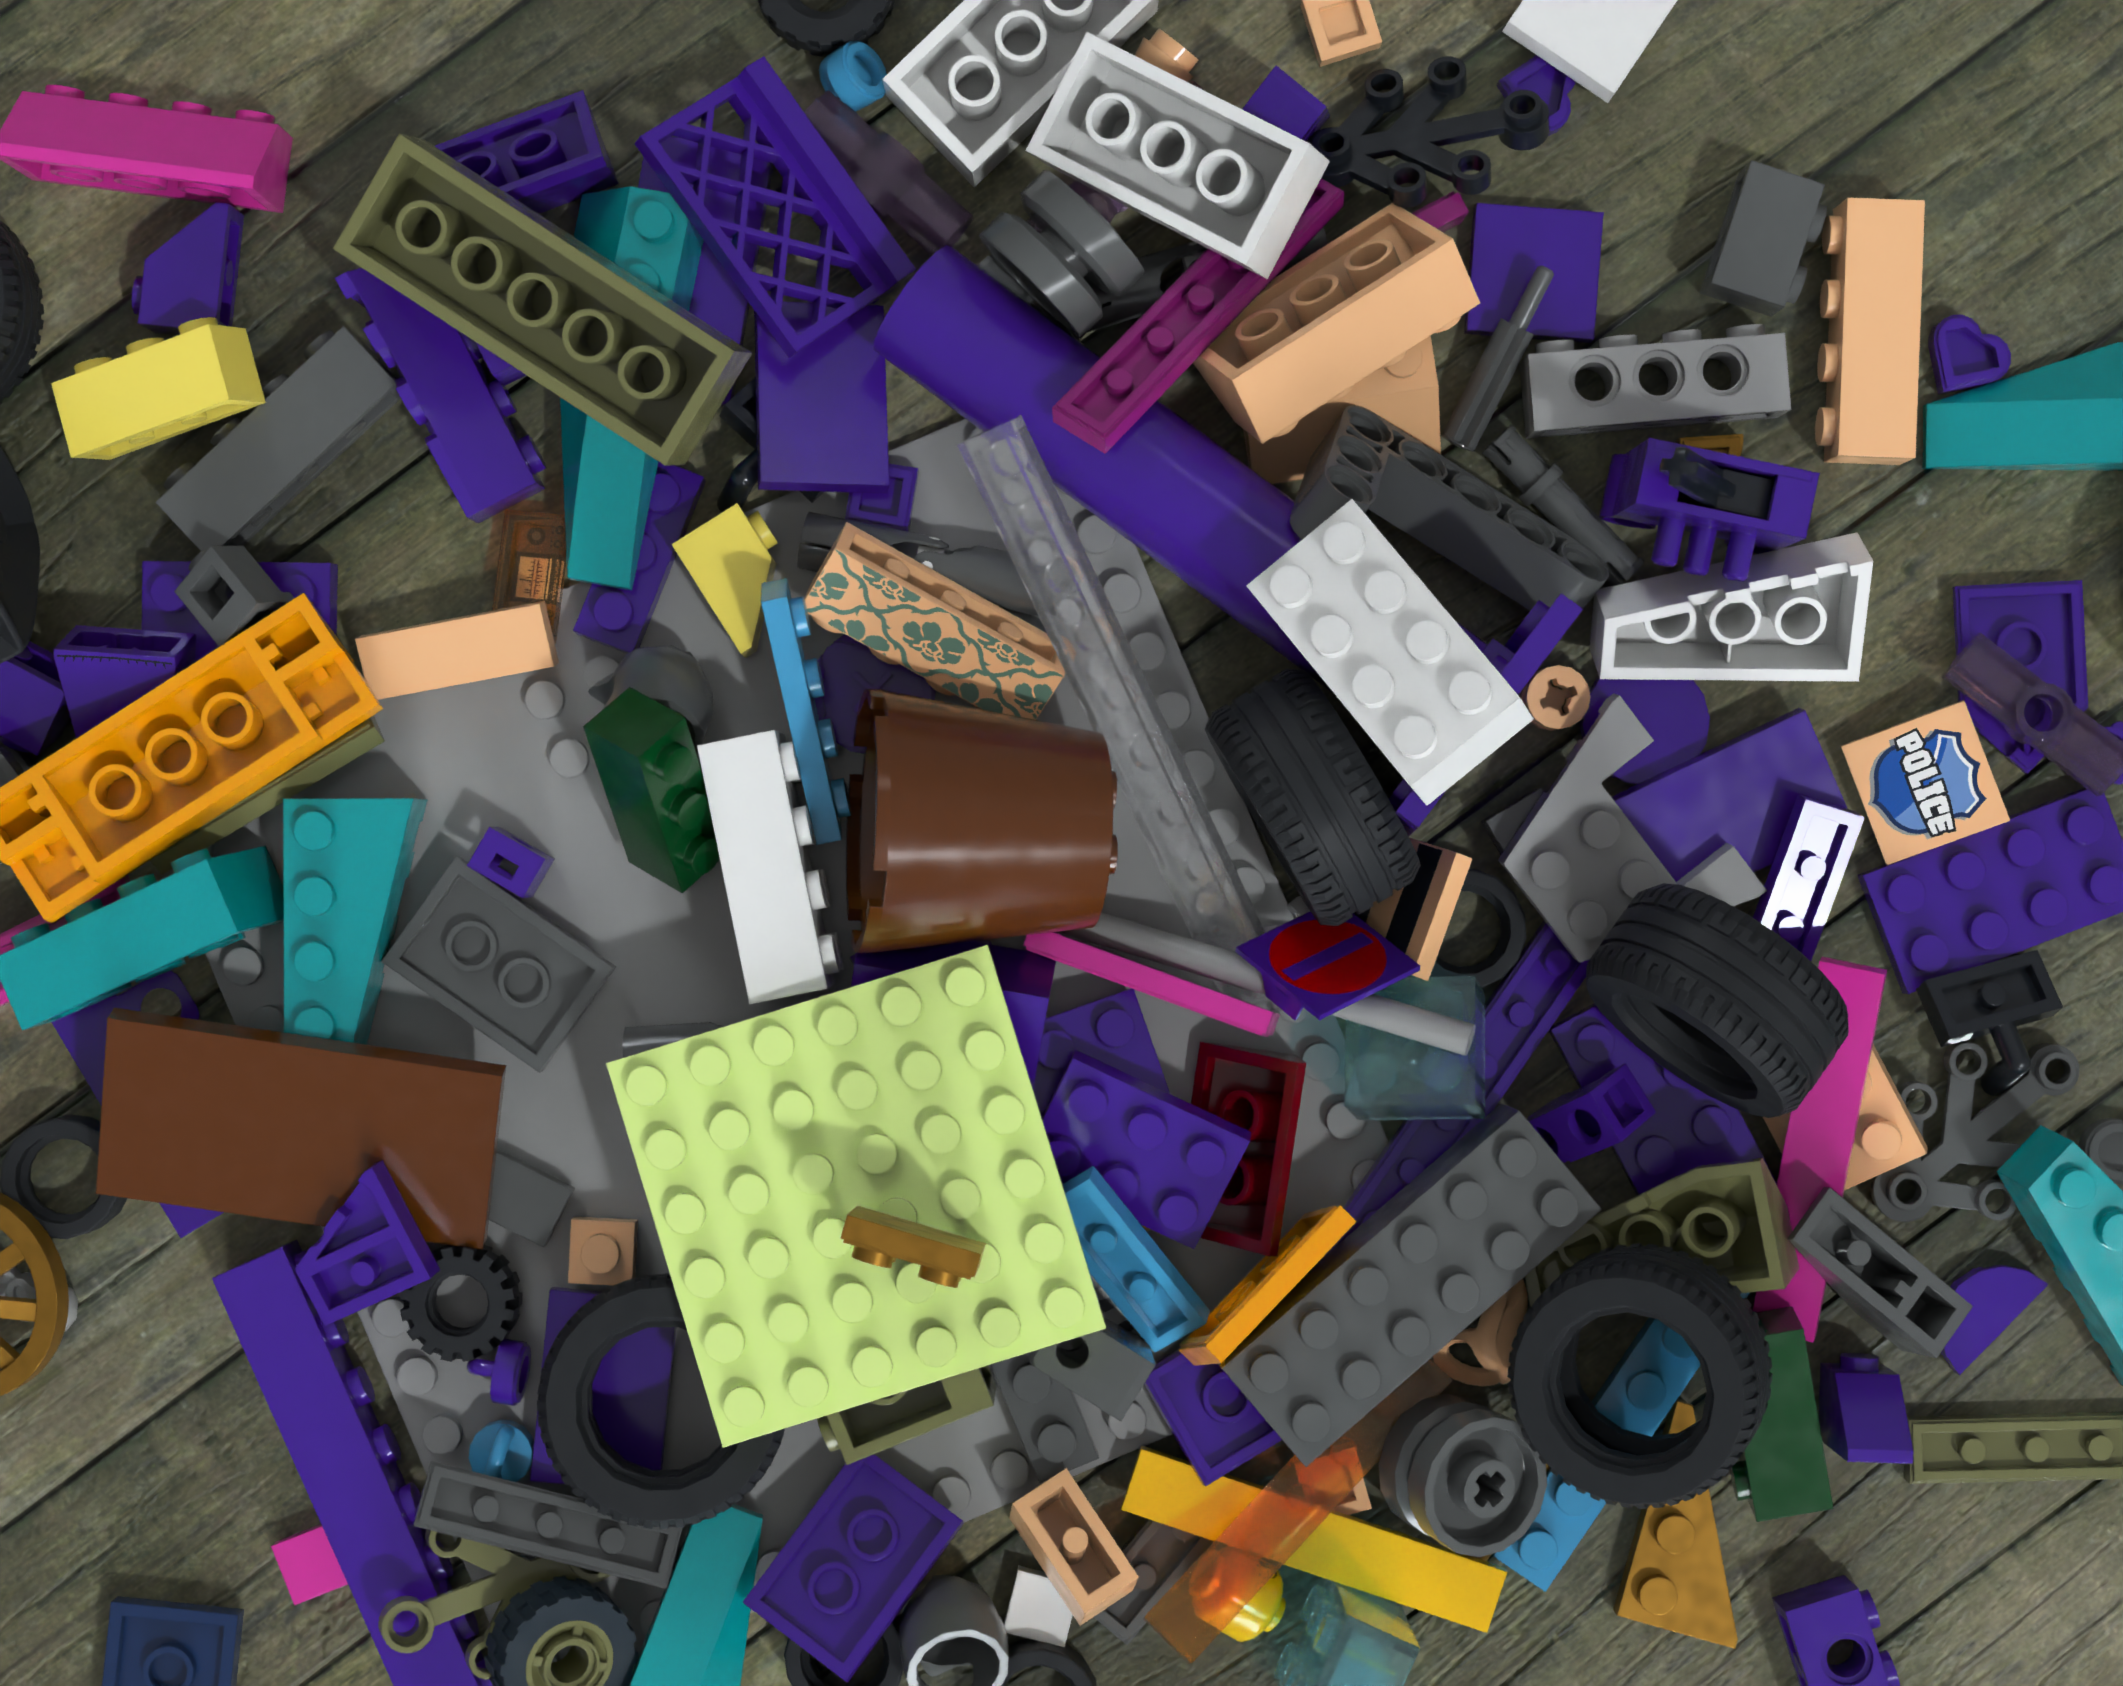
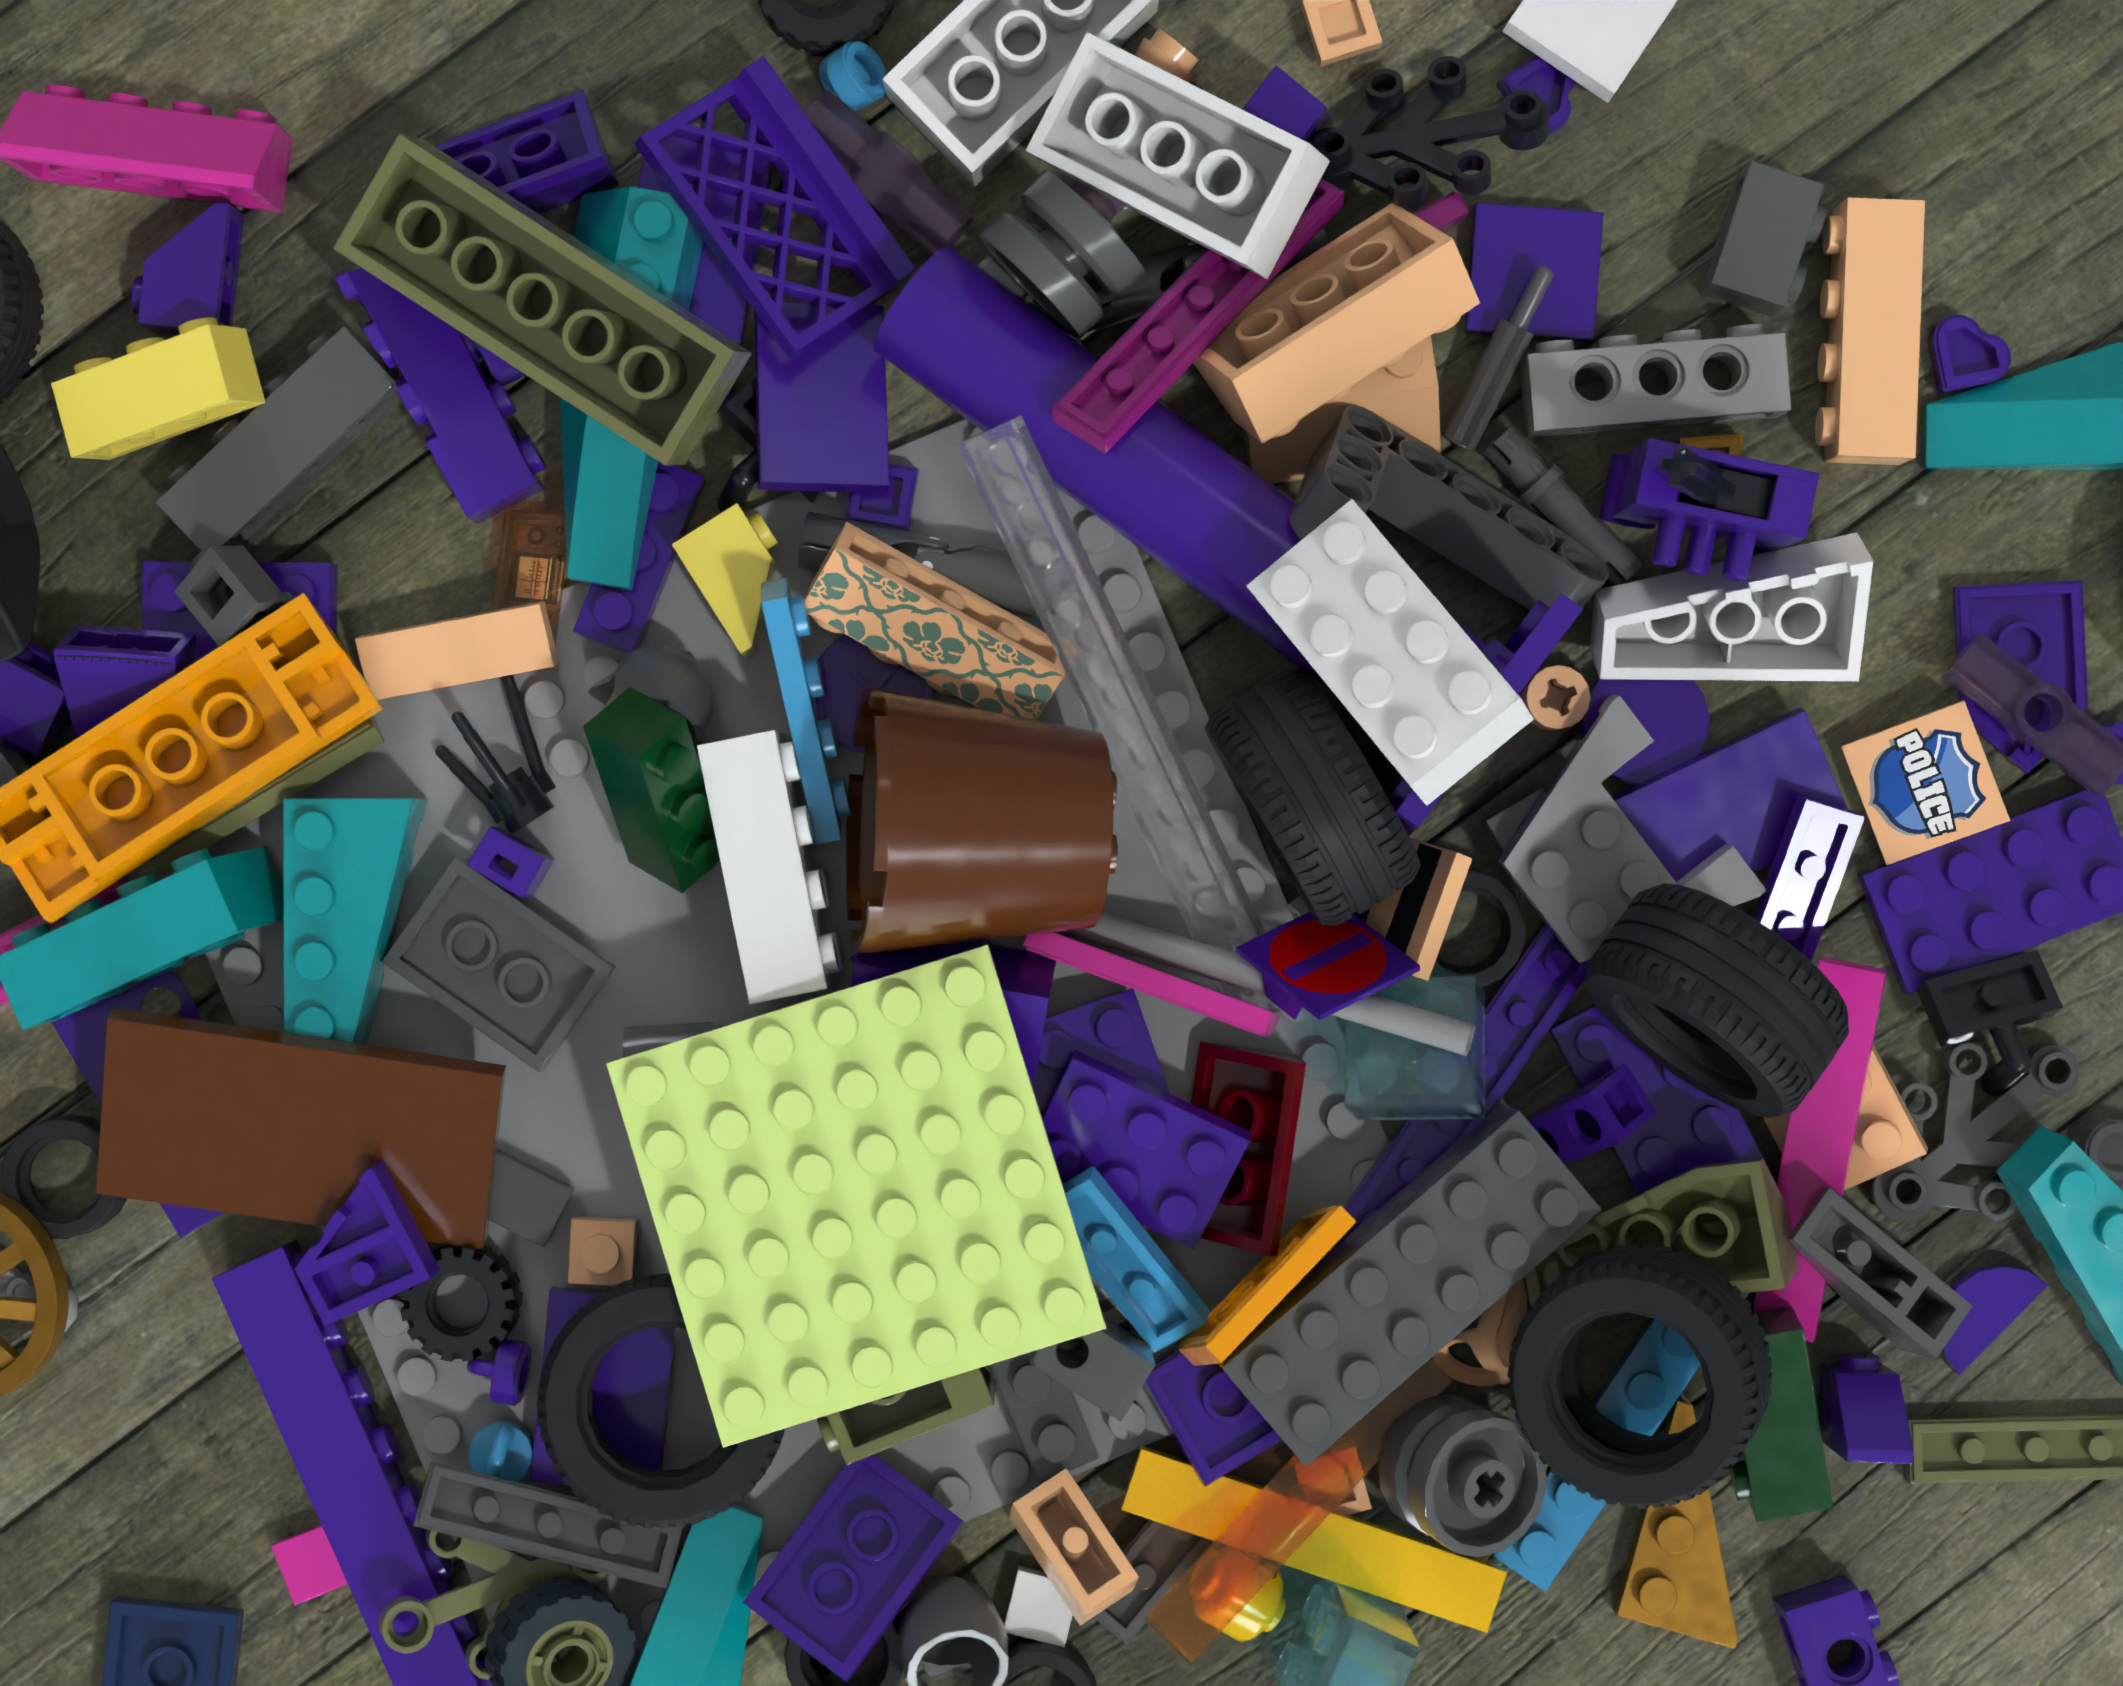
pearl gold tile [841,1206,986,1288] -> none
none -> black plant [435,675,556,834]

